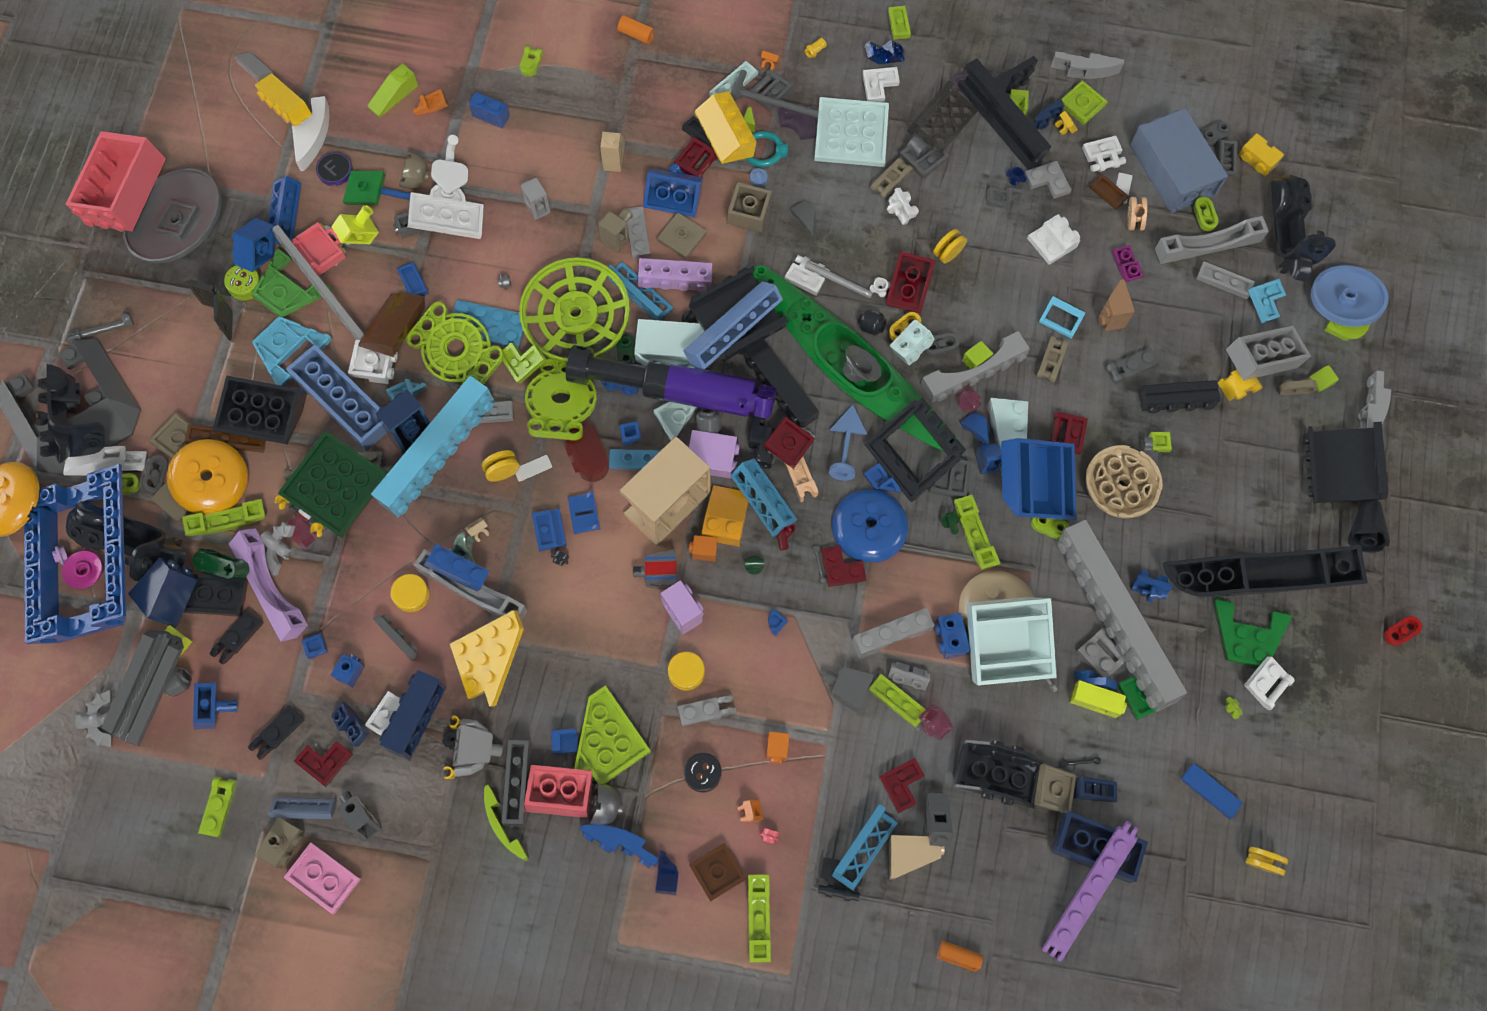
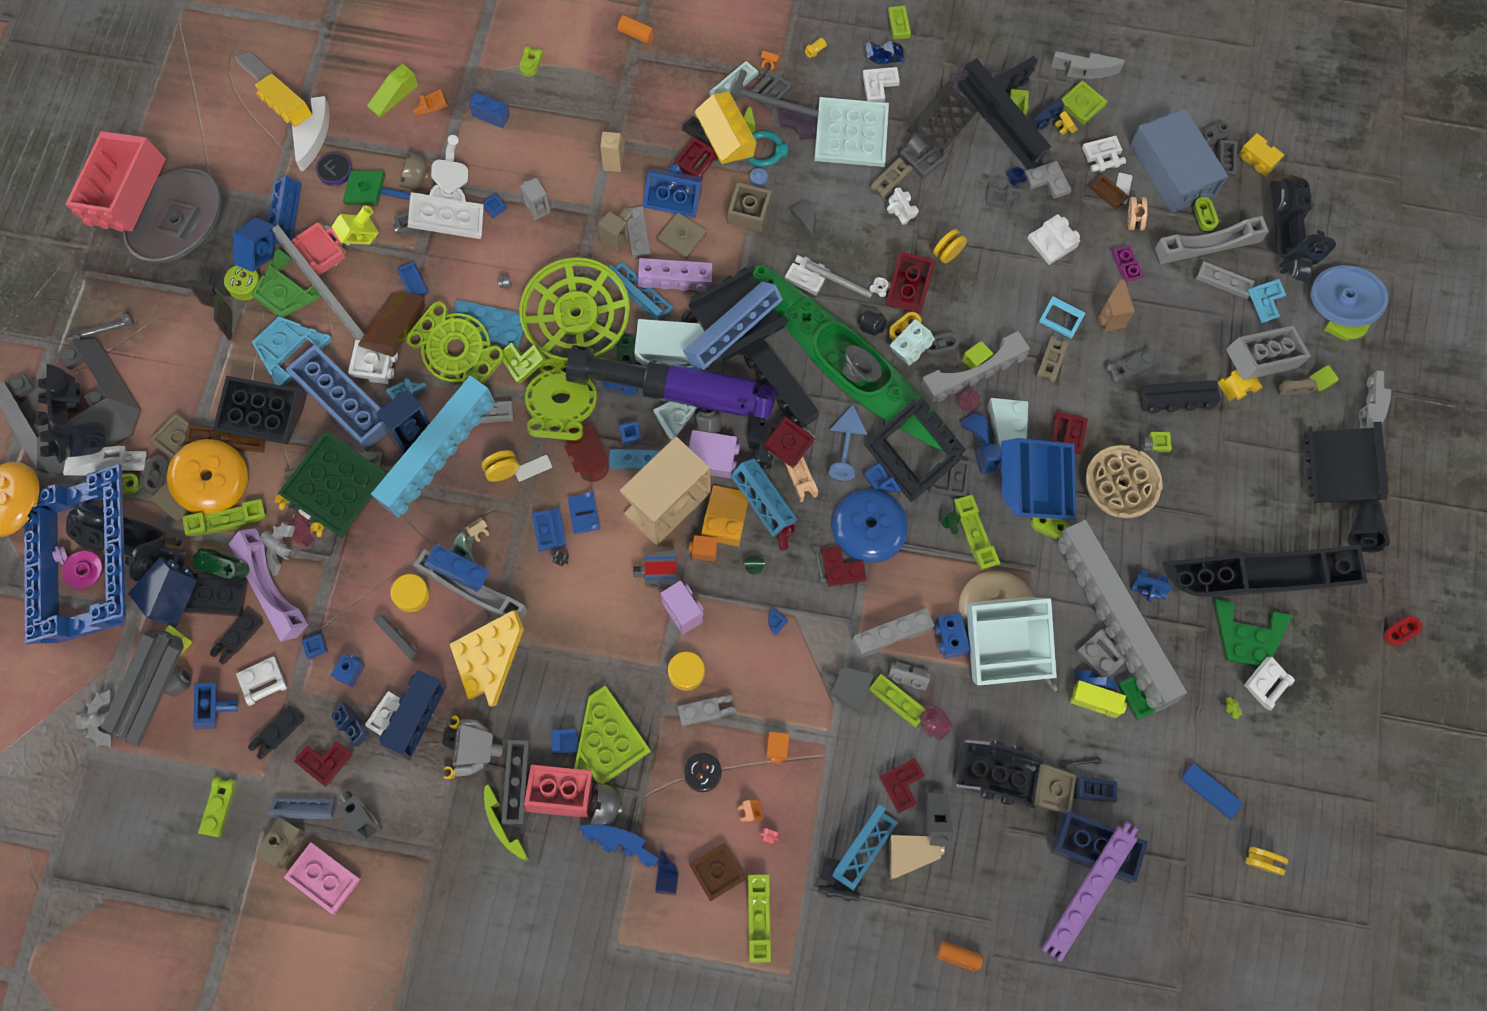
none -> white plate [236,656,288,706]
none -> blue tile [481,193,507,218]

